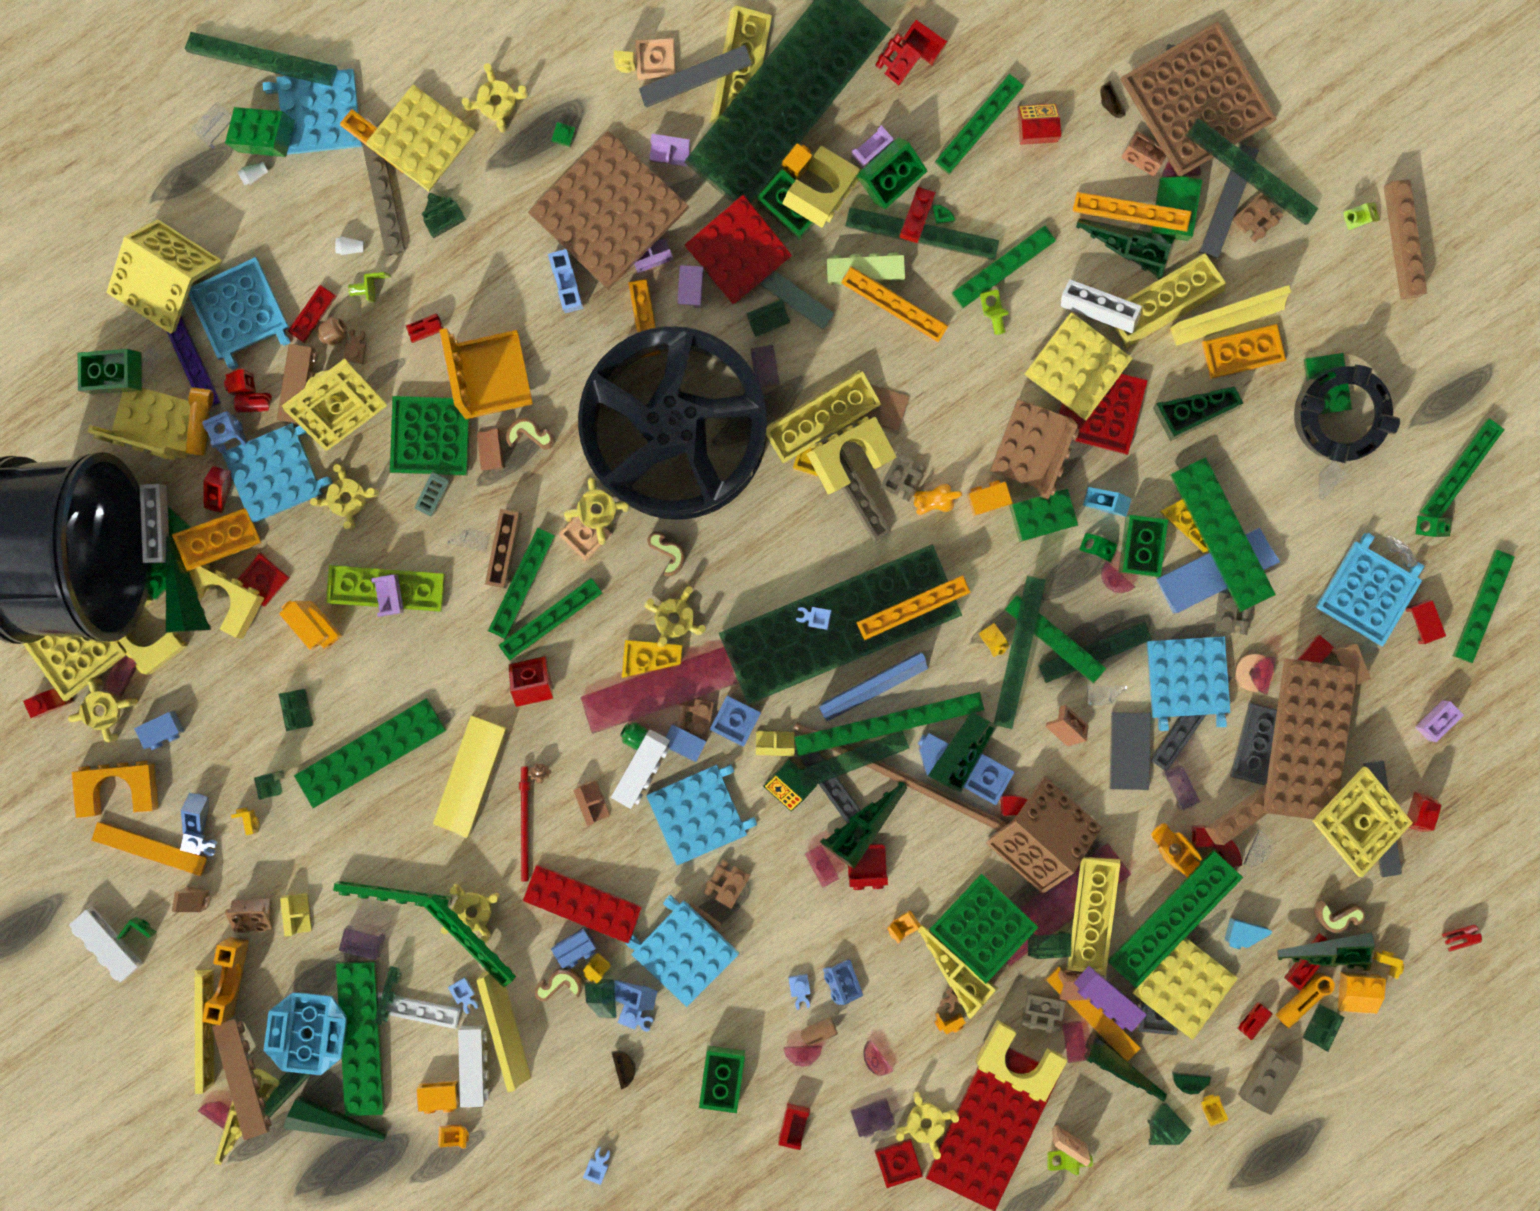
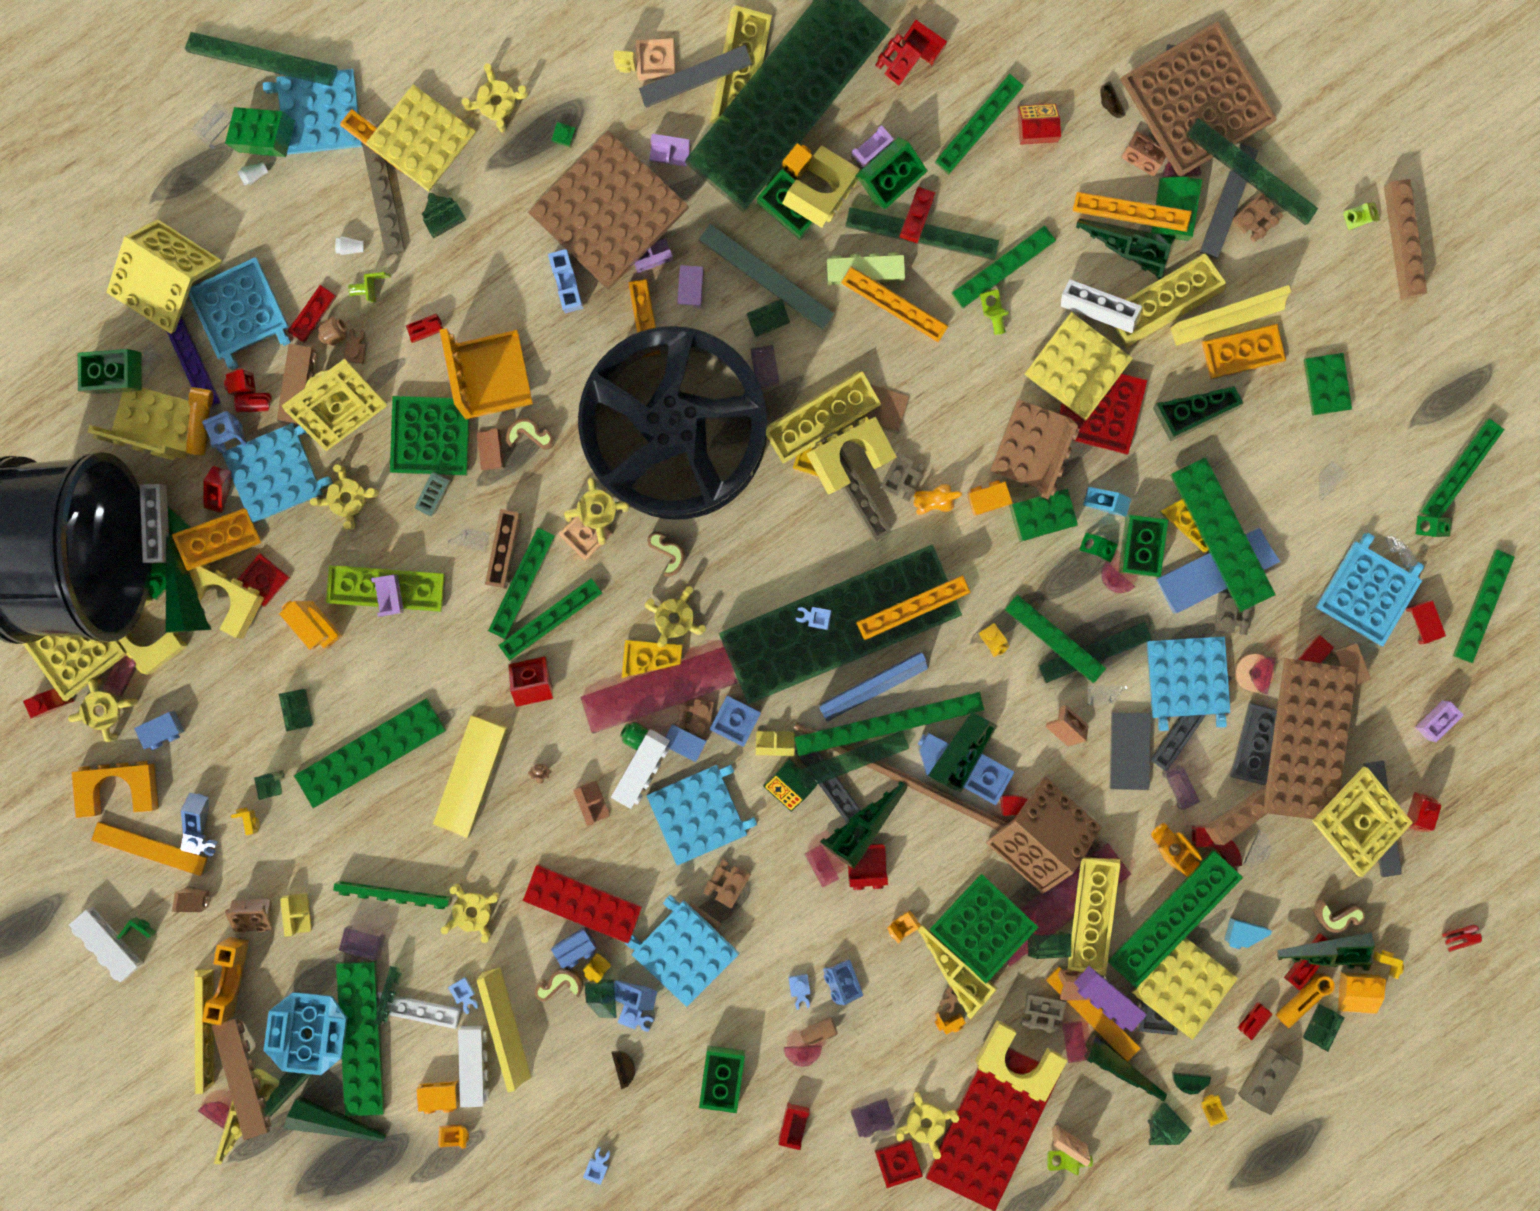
green plate [423,894,516,988] -> none
red bar [519,766,530,882] -> none
red plate [684,194,792,305] -> none
clear pink plate [863,1040,894,1076] -> none
green tile [932,205,955,225] -> none
clear green plate [994,575,1046,729] -> none
black piece [1294,364,1400,463] -> none

